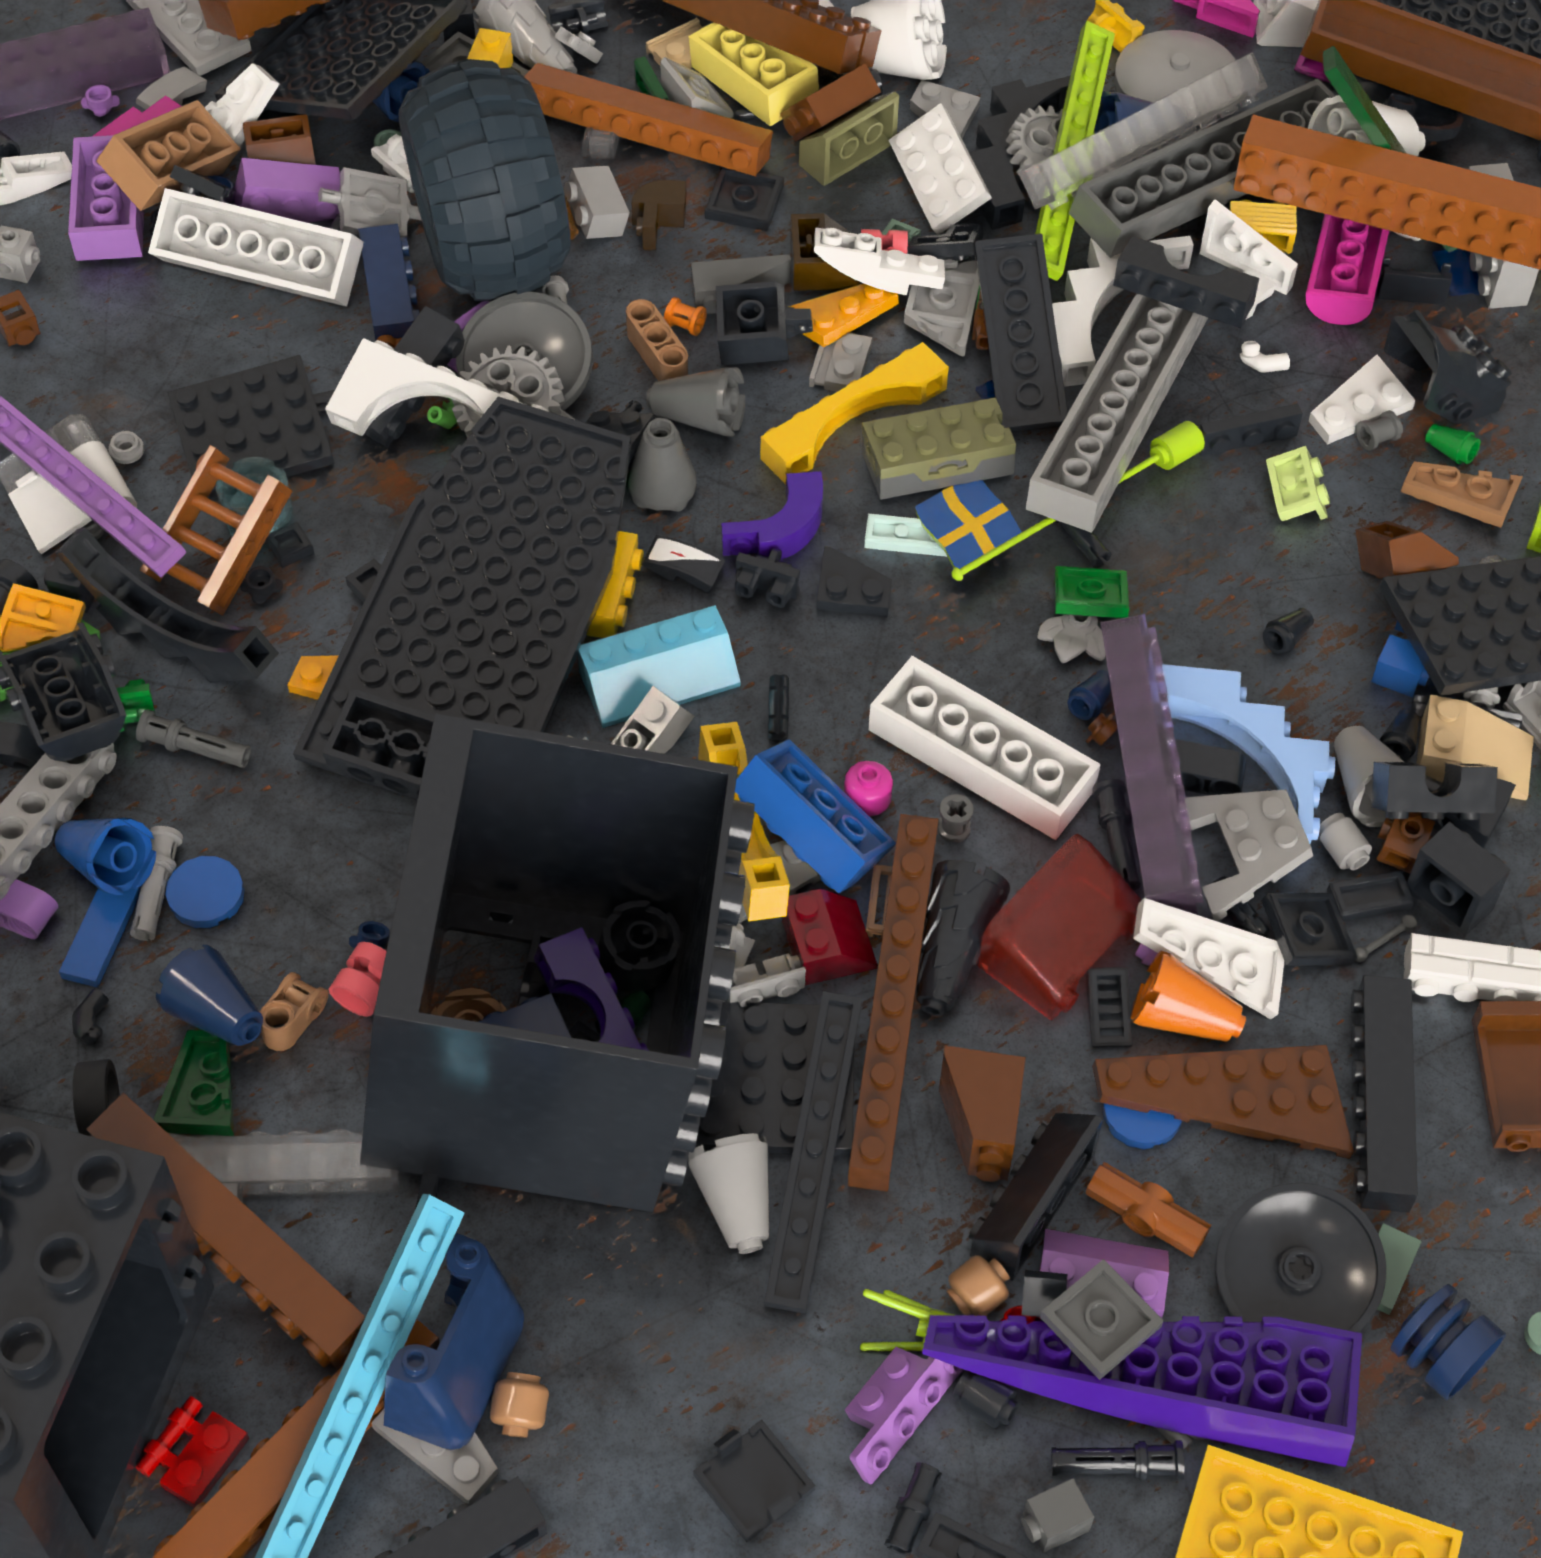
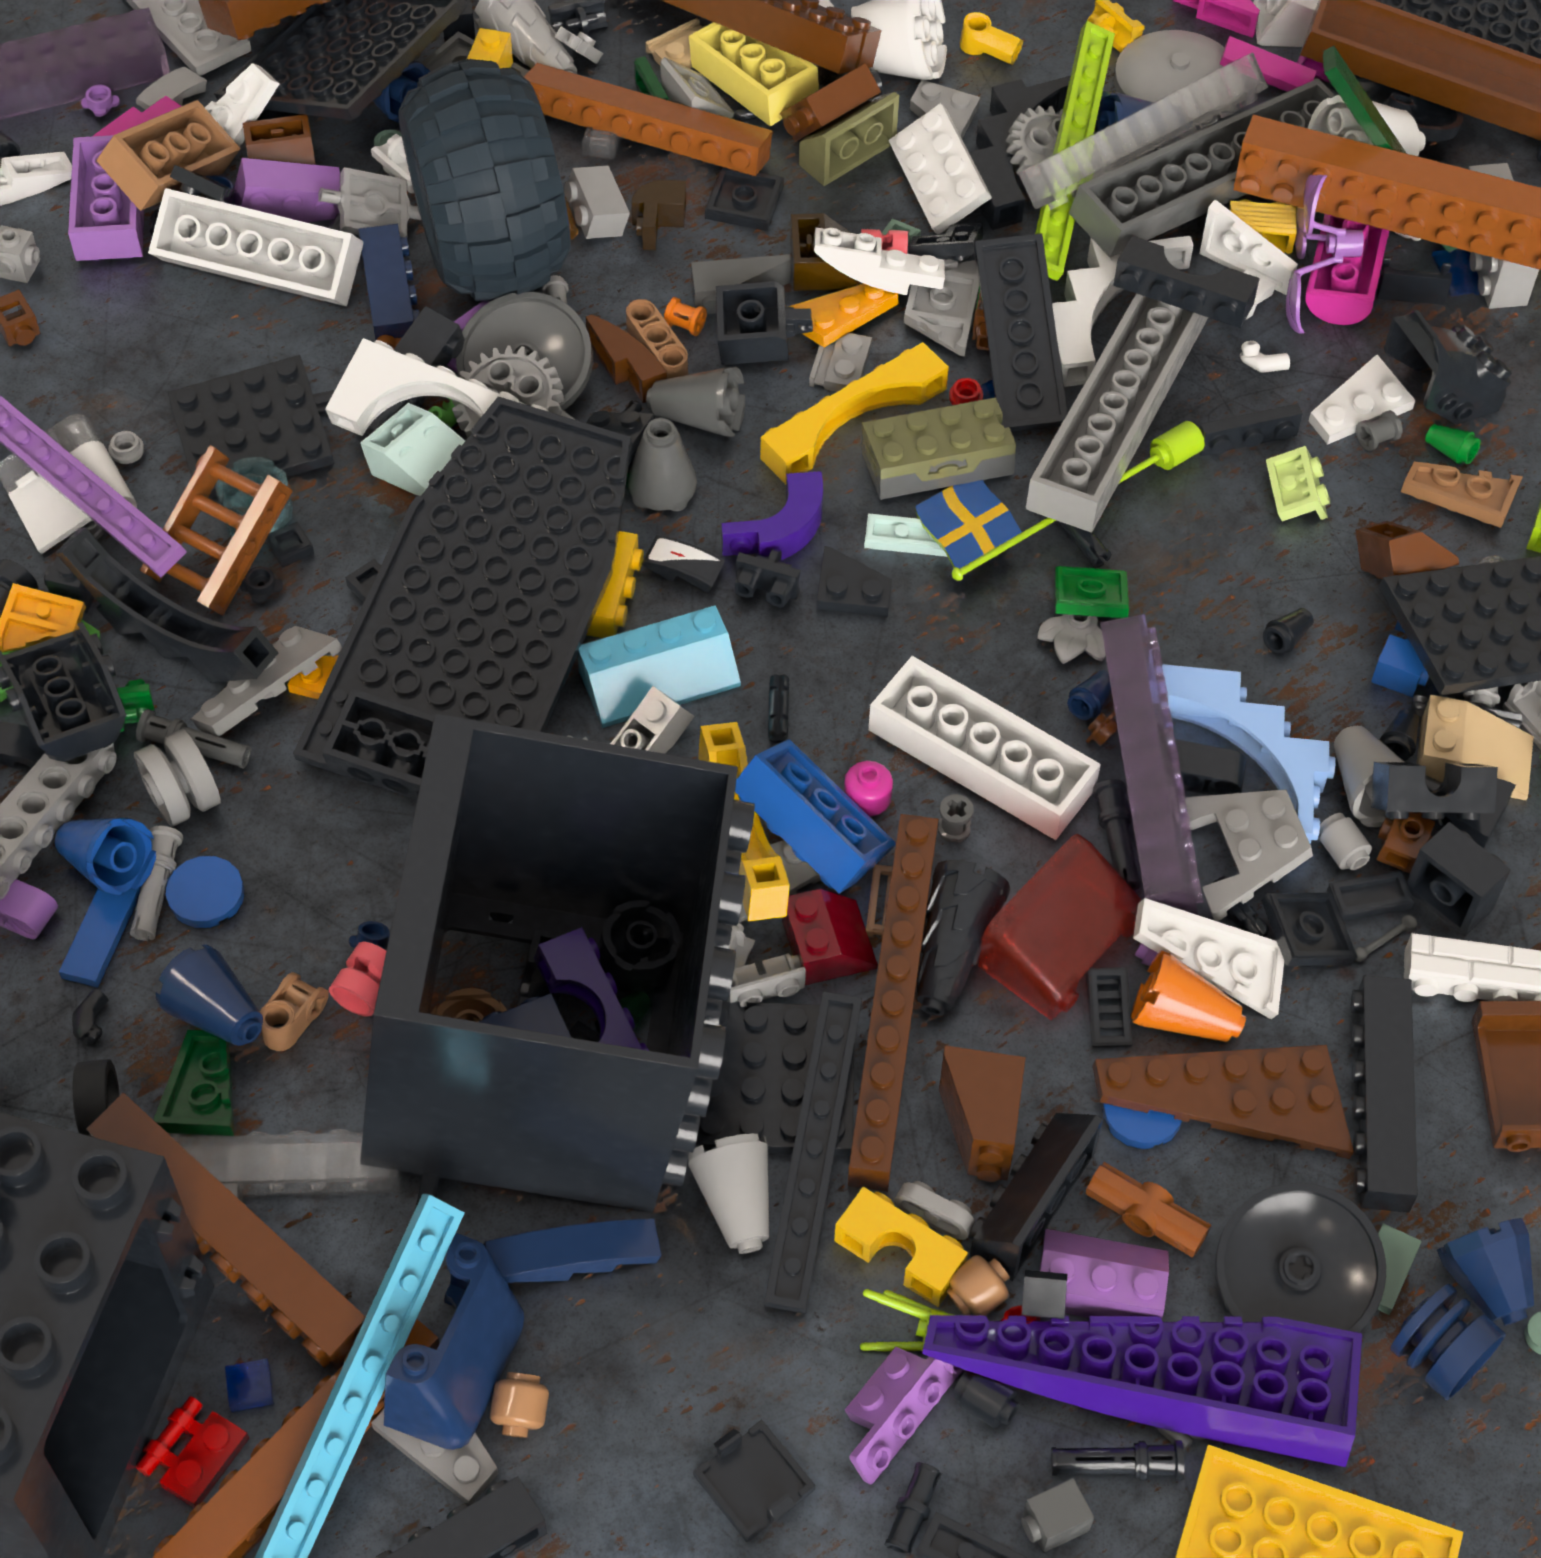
dark grey plate [1040,1259,1163,1380] -> none
none -> light grey wheel [134,729,221,827]
none -> light grey wing [191,626,343,737]
none -> clear blue tile [225,1358,274,1412]
none -> light aqua slope [360,403,465,496]
none -> dark blue slope [483,1218,662,1283]
none -> reddish brown slope [585,314,667,403]
none -> yellow arch [834,1187,968,1307]
none -> light grey plate [894,1181,975,1240]
none -> red plate [949,378,983,405]
none -> yellow piece [959,12,1023,65]
none -> dark pink tile [1220,36,1316,92]
none -> medium lavender plant [1286,175,1364,334]
none -> dark blue cone [1437,1218,1534,1326]

